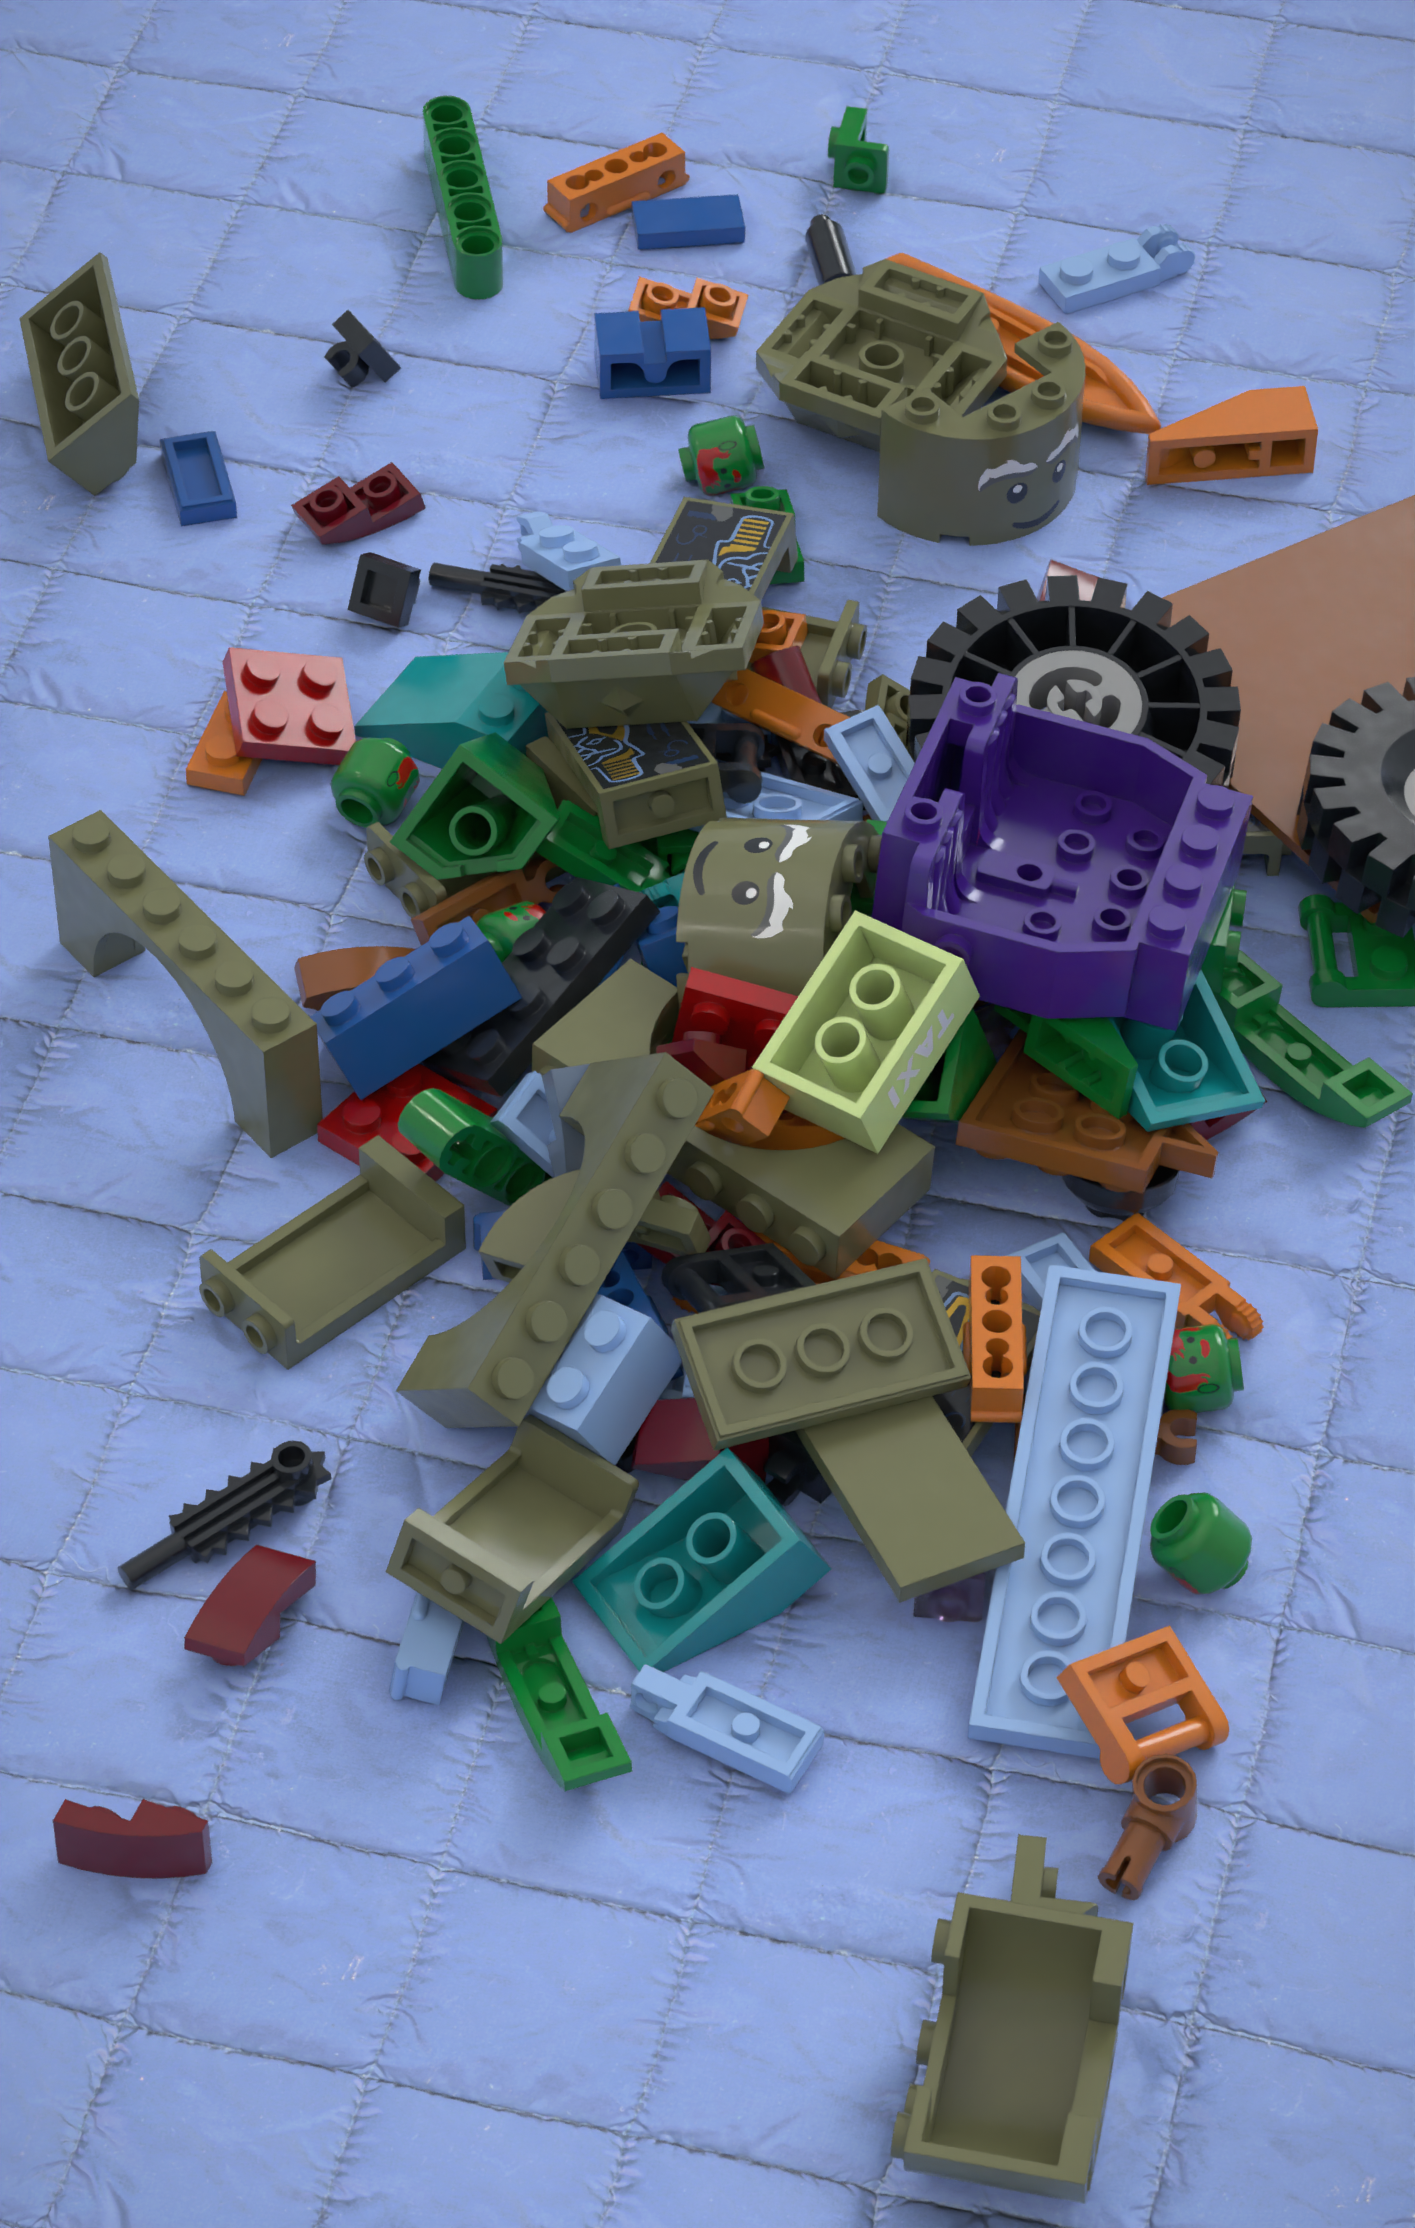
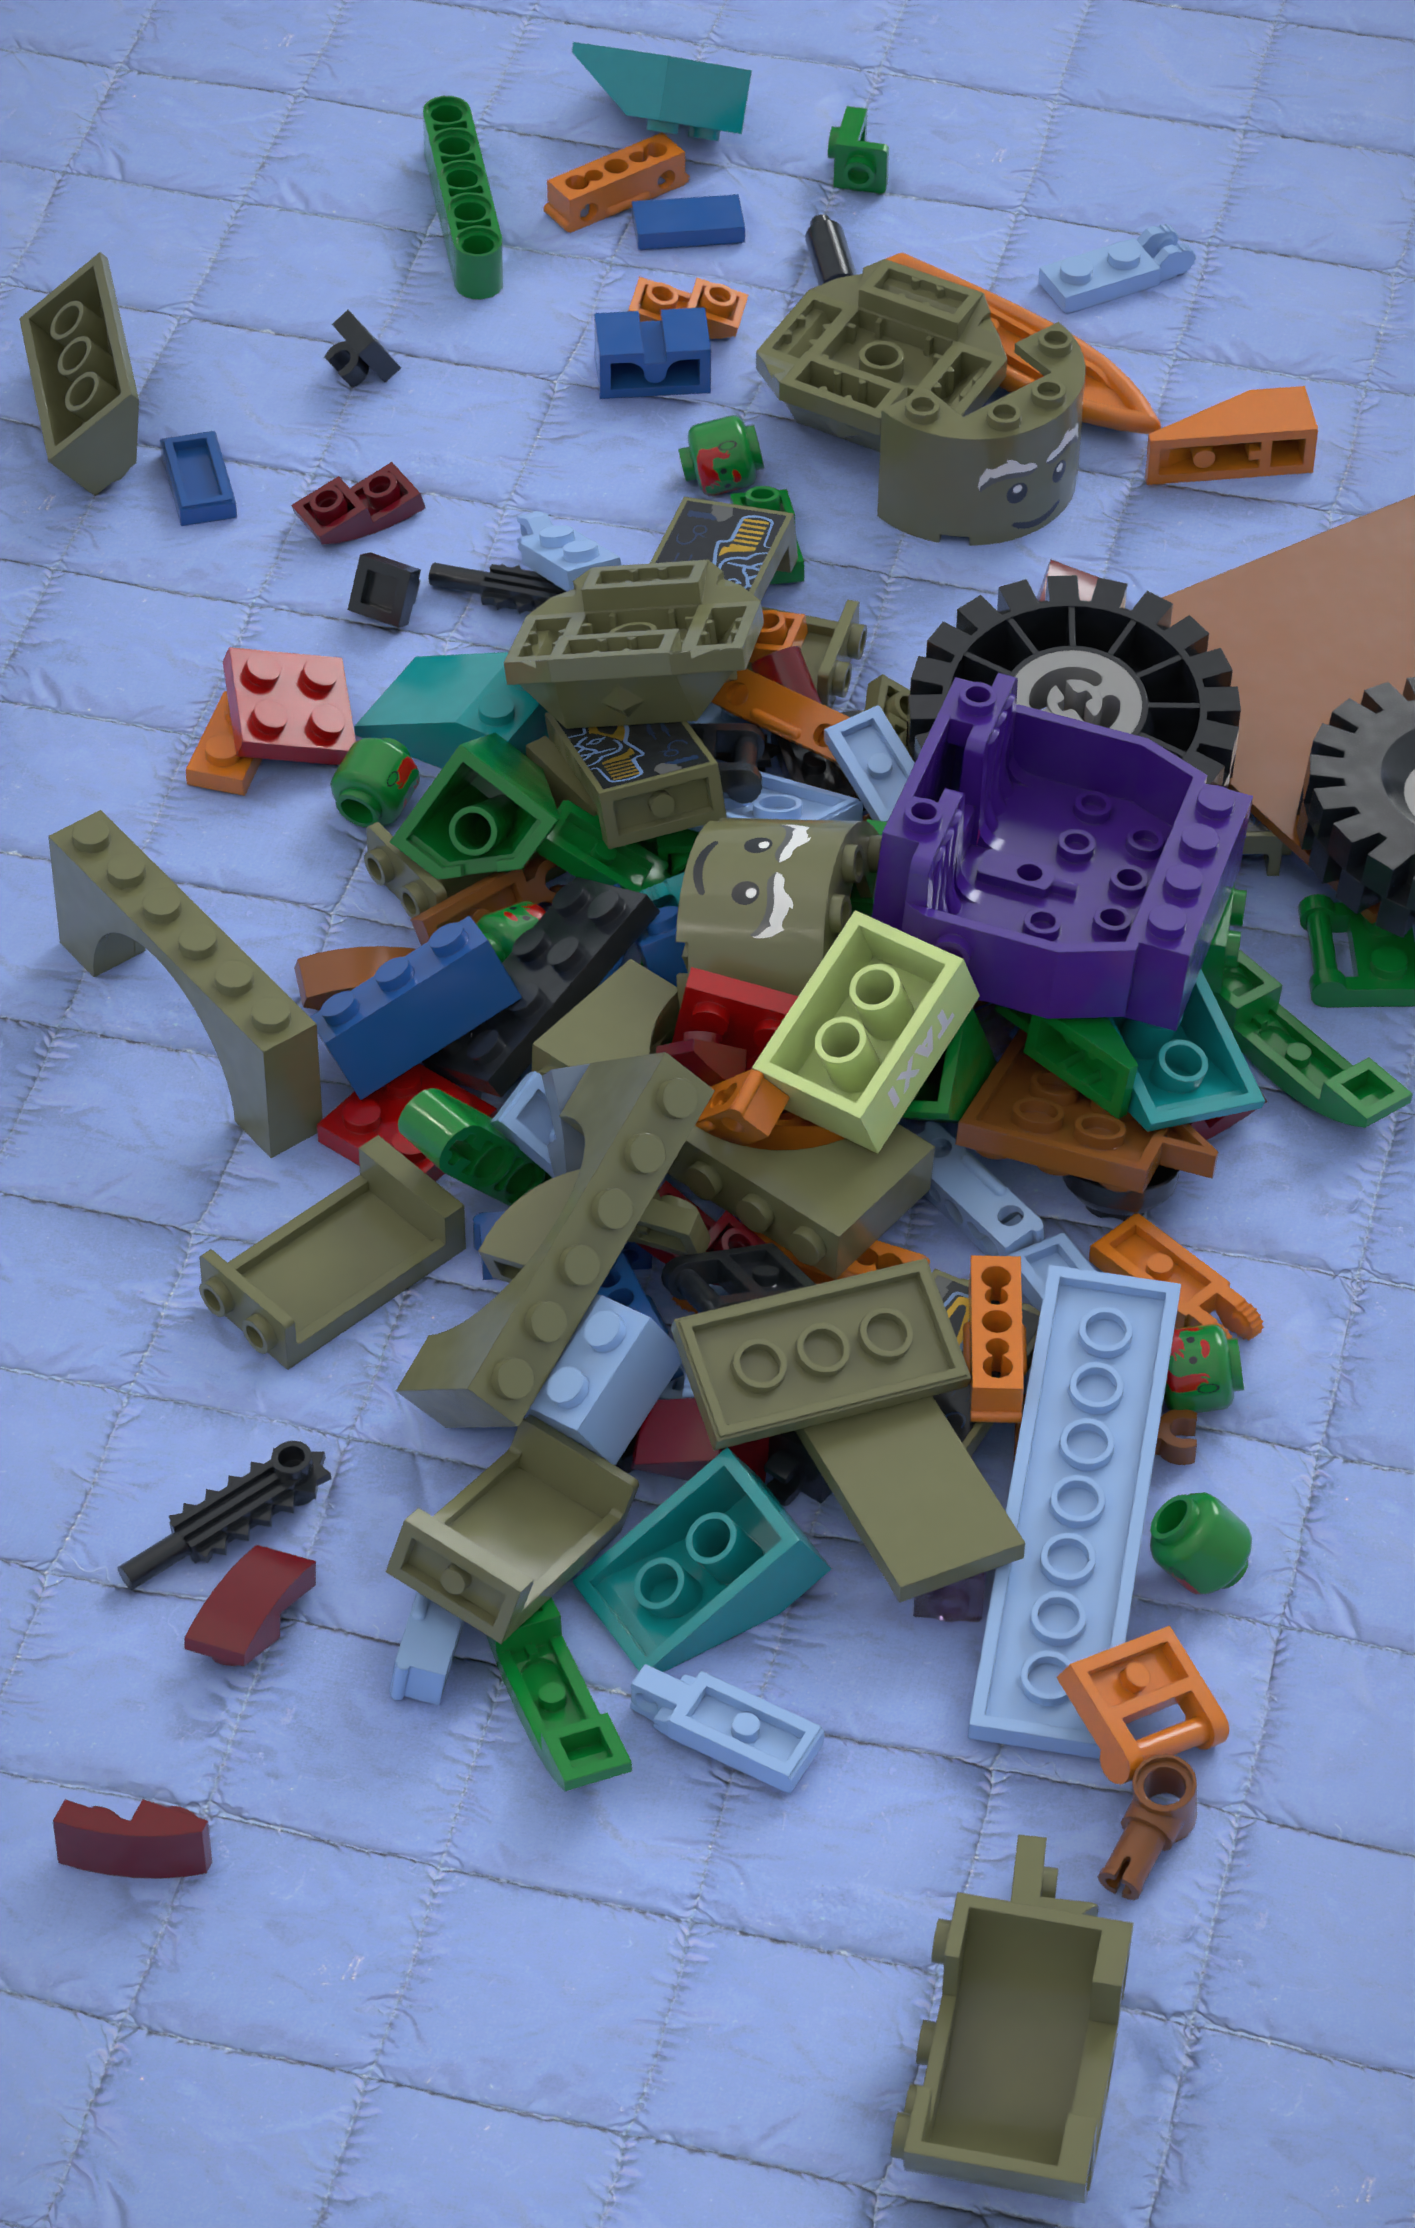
none -> teal slope [572,42,752,141]
none -> light blue piece [917,1121,1045,1256]

